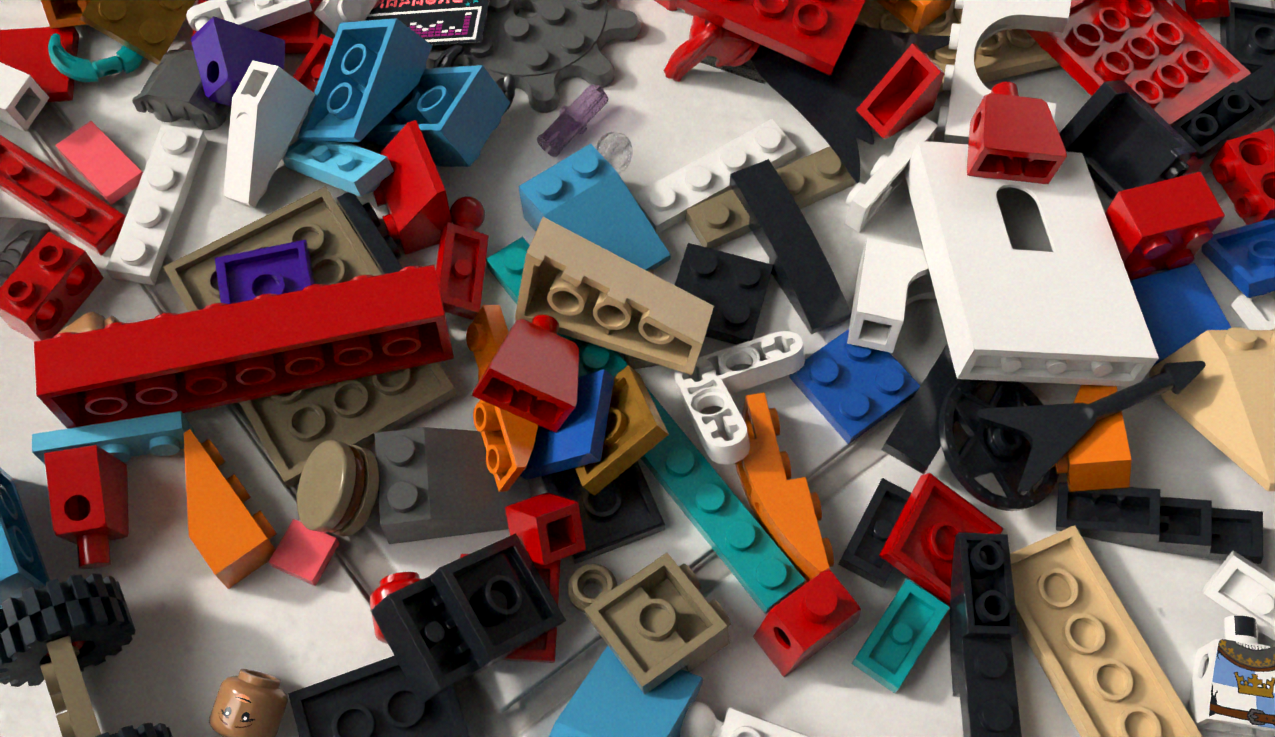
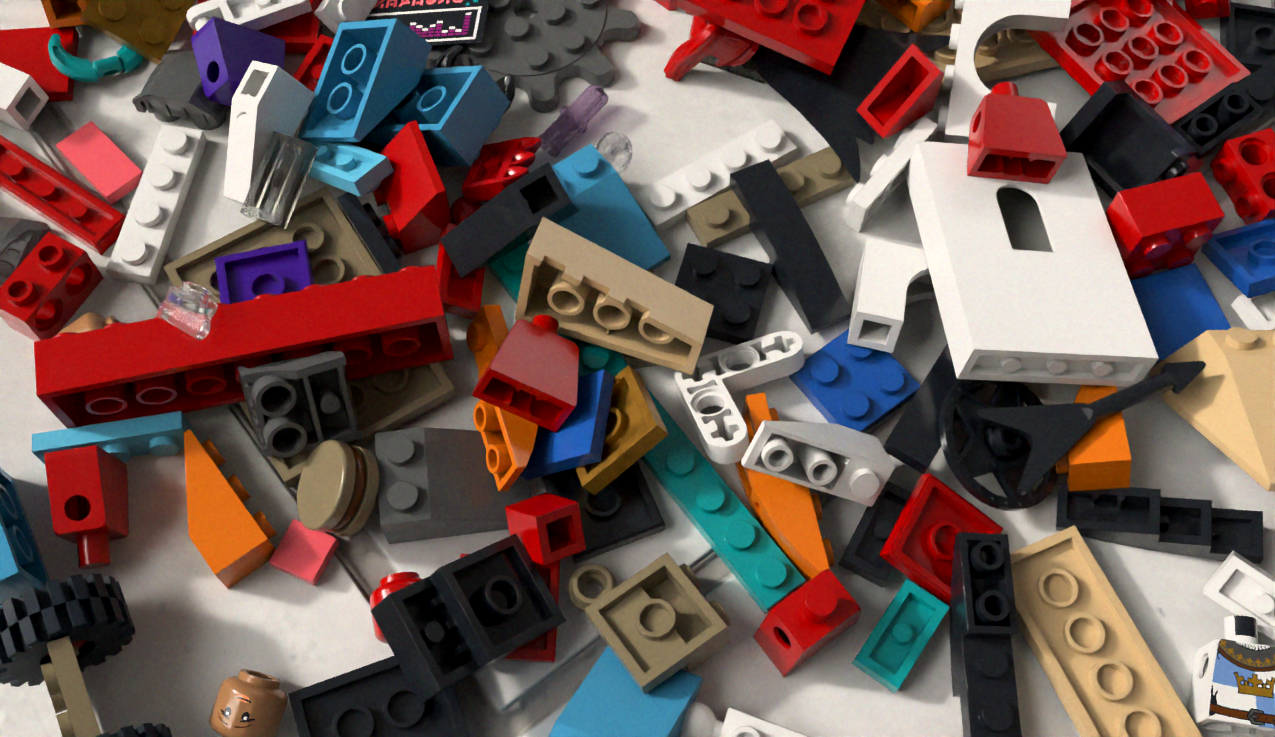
none -> clear plate [157,282,218,341]
none -> dark grey slope [237,351,364,457]
none -> clear smoke tile [240,131,318,230]
none -> black slope [440,162,580,279]
none -> red plate [461,137,542,203]
none -> white slope [741,420,895,507]

